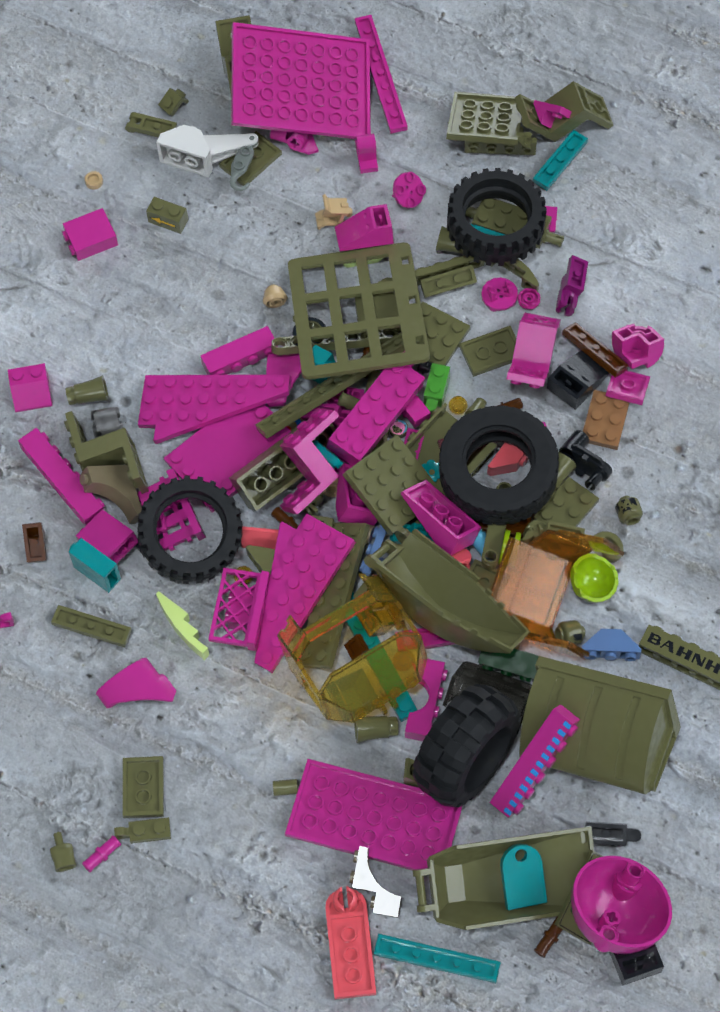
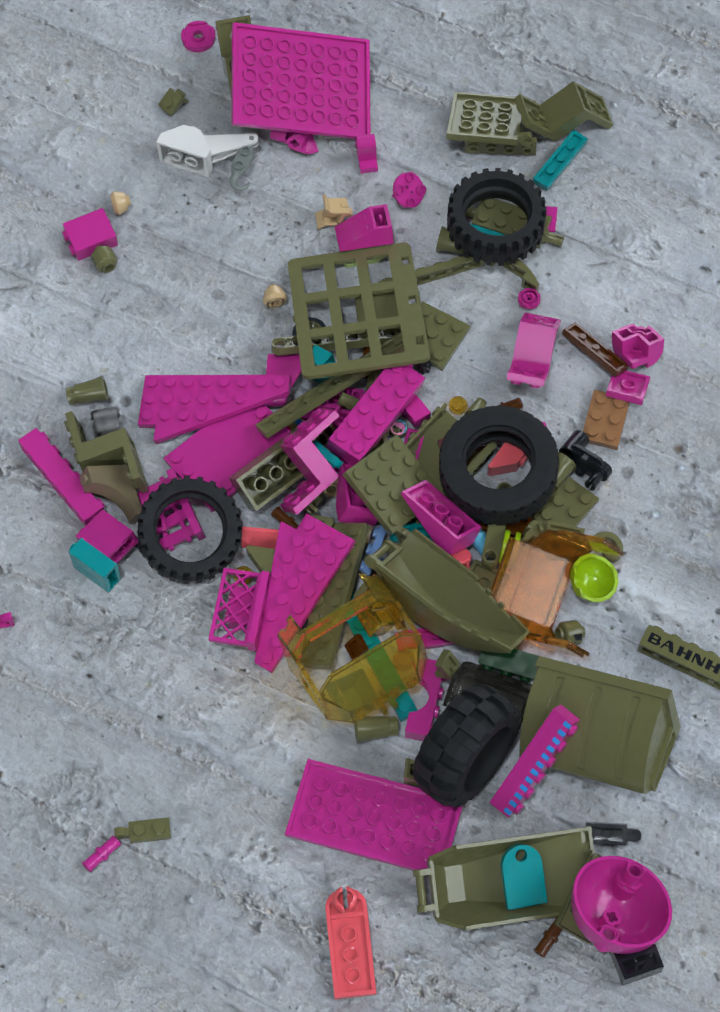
dark pink slope [8,363,52,413] -> none
reddish brown slope [22,522,47,562] -> none
olive piece [50,832,76,872] -> none
olive plate [51,605,132,648] -> none
tan tile [85,171,103,190] -> none
dark pink panel [96,658,176,708] -> none
olive plate [123,756,164,818] -> none
olive plate [125,112,177,138] -> none
olive brick [146,197,188,234] -> none
yellowish green slope [156,591,209,661] -> none
dark pink brick [200,326,278,375] -> none
olive tile [219,131,282,186] -> none
olive piece [273,779,298,796] -> none
arch [349,846,402,918] -> none
dark pink plate [355,15,408,134] -> none
teal tile [374,934,501,984] -> none
olive plate [419,264,477,298] -> none
teal plant [422,460,440,482] -> none
bright green brick [424,363,450,417] -> none
olive tile [459,326,517,377] -> none
dark pink plate [481,277,518,312] -> none
dark pink slope [533,100,572,128] -> none
black slope [547,350,610,410] -> none
magenta plate [556,255,588,316] -> none
medium blue slope [580,629,641,661] -> none
olive head [615,496,643,525] -> none
none -> olive head [91,245,118,273]
none -> tan cone [110,191,131,215]
none -> dark pink tile [181,21,216,53]
none -> olive bracket [435,649,460,680]

